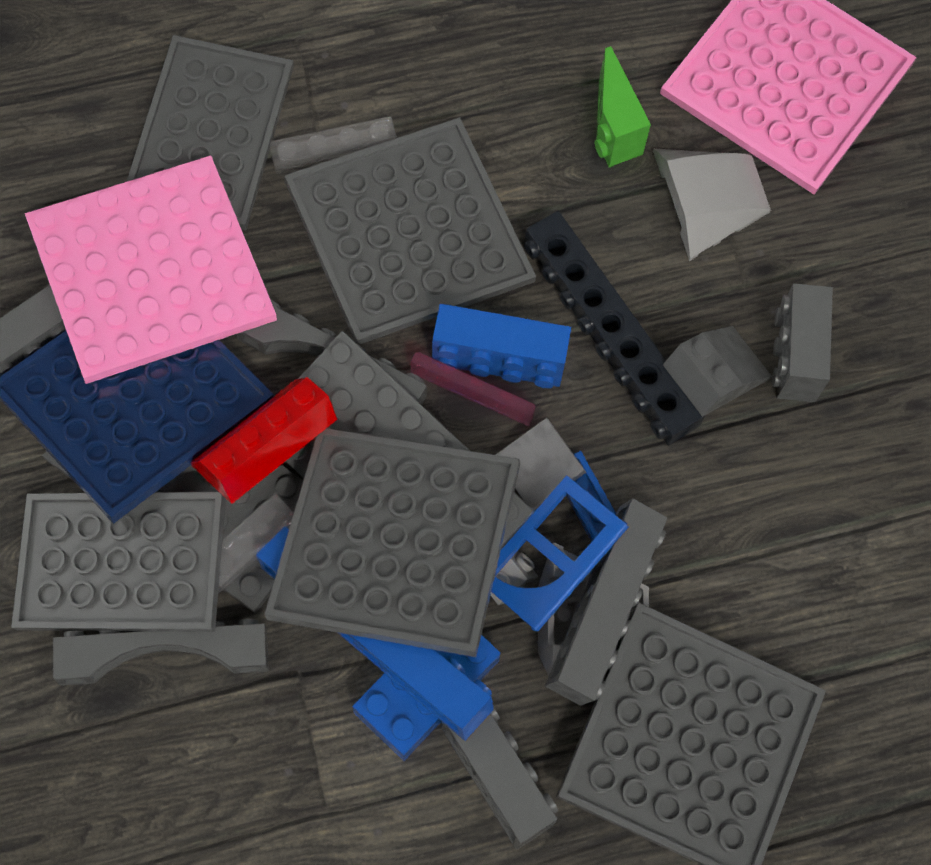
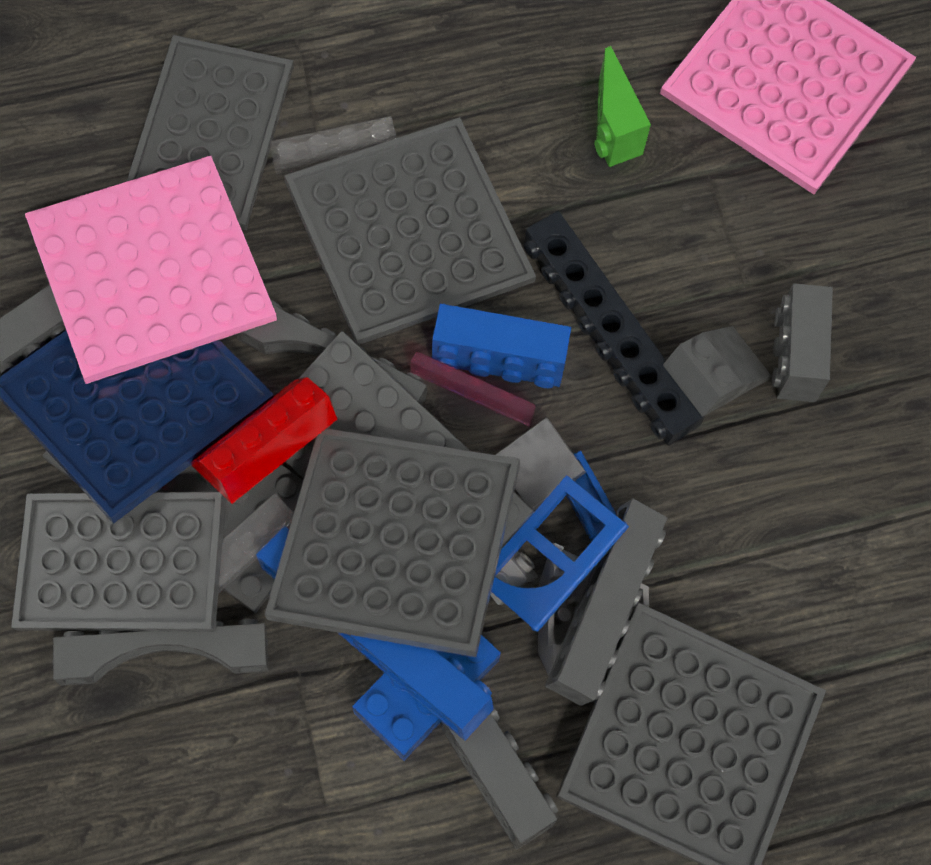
light grey wedge [653,148,771,261] -> none

